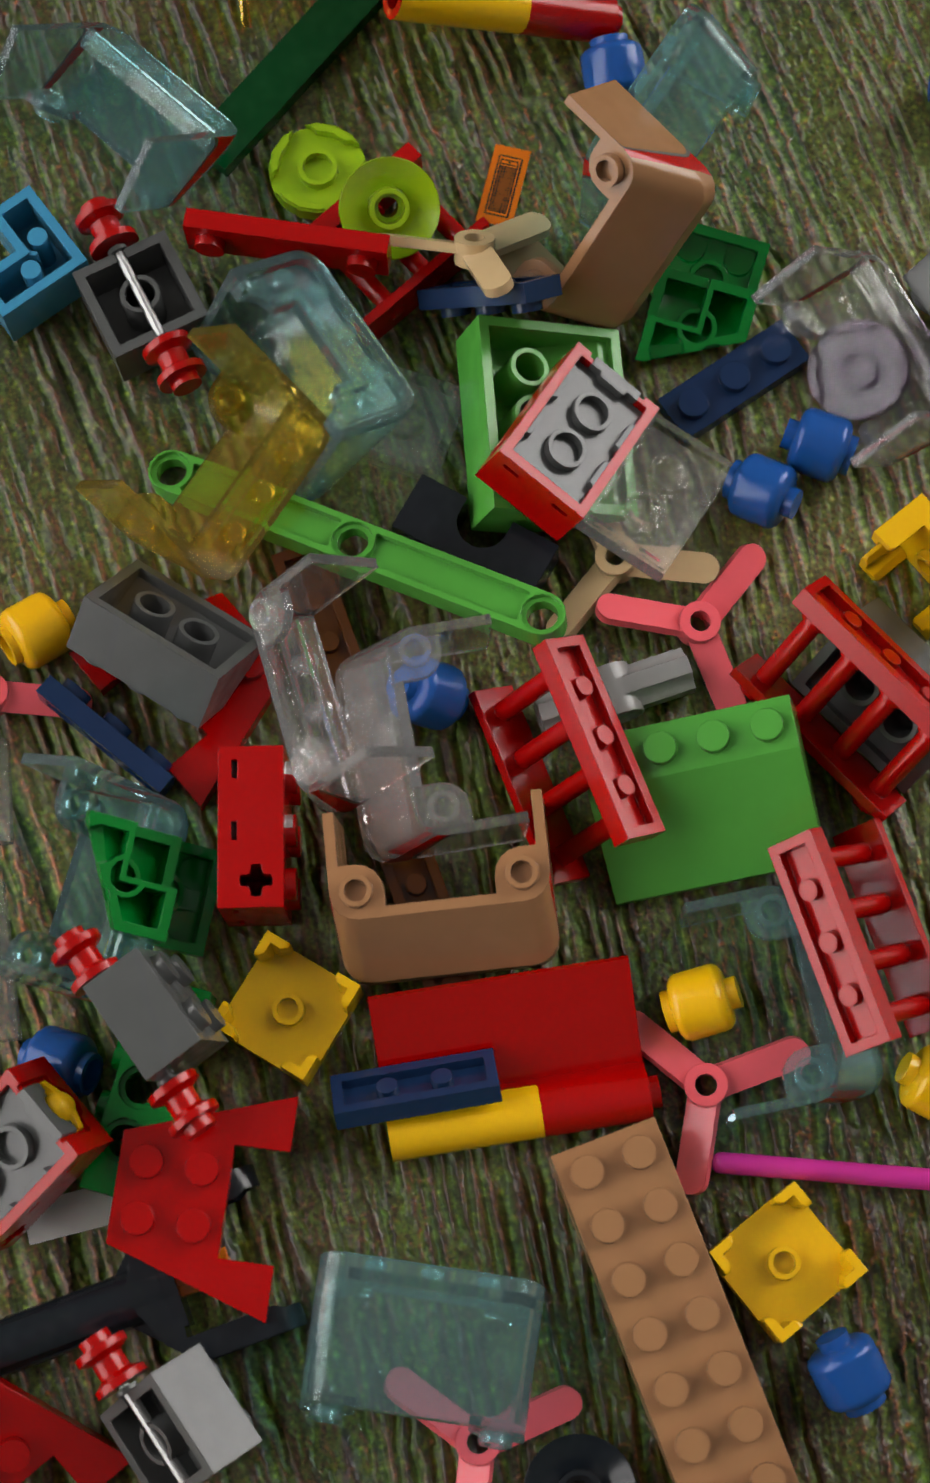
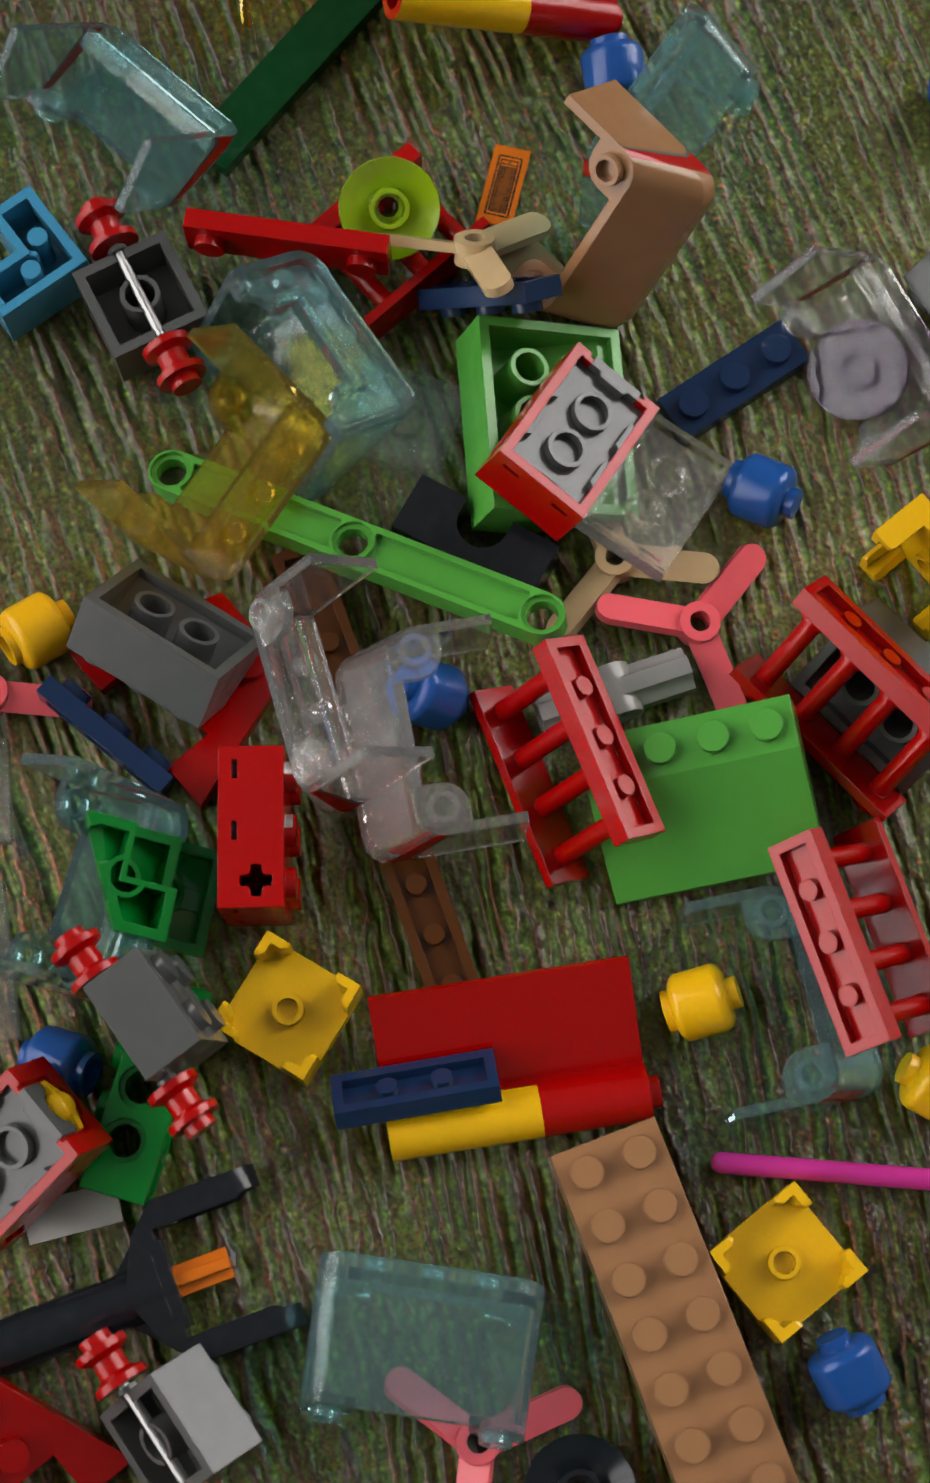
red wing [106,1096,299,1324] -> none
lime tile [268,123,366,220] -> none
medium nougat windscreen [322,789,560,985] -> none
green slope [634,223,771,362] -> none
coral piece [636,1010,810,1196] -> none
blue head [779,407,860,483] -> none

